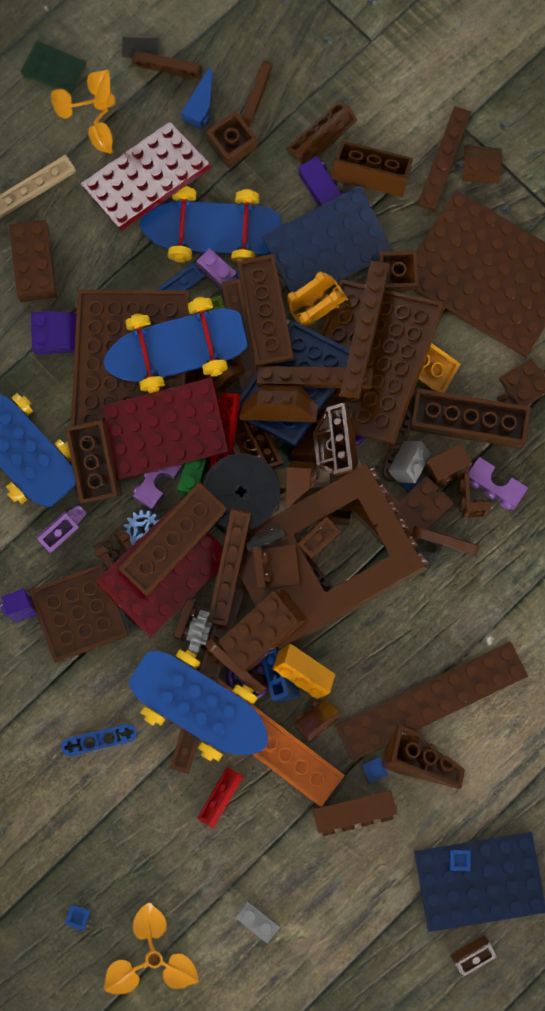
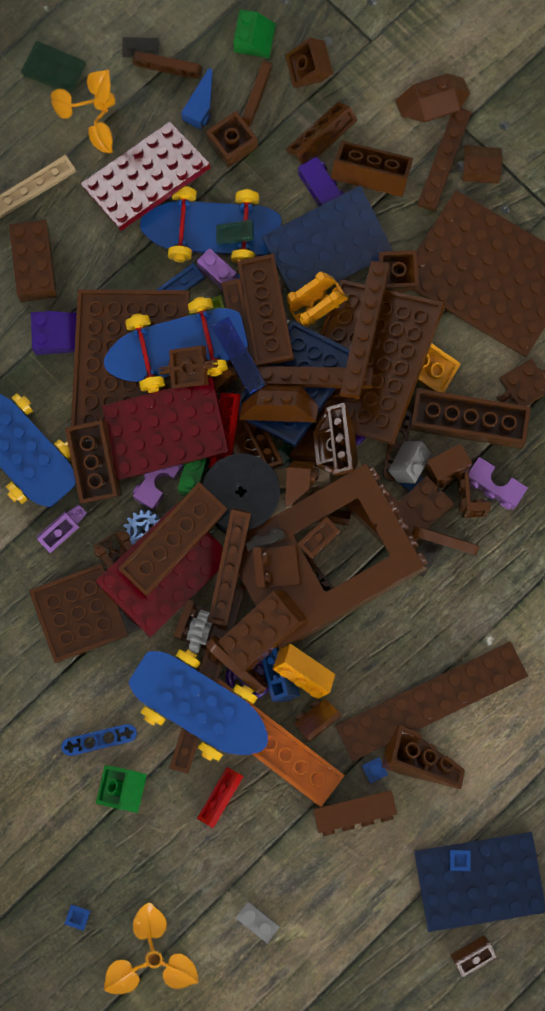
dark purple brick [0,588,37,623] -> none
none -> green slope [95,765,147,813]
none -> reddish brown plate [159,345,218,389]
none -> clear blue plate [211,317,266,394]
none -> clear green plate [216,220,254,245]
none -> green slope [233,9,276,58]
none -> reddish brown slope [285,37,334,88]
none -> reddish brown wedge [395,73,470,122]

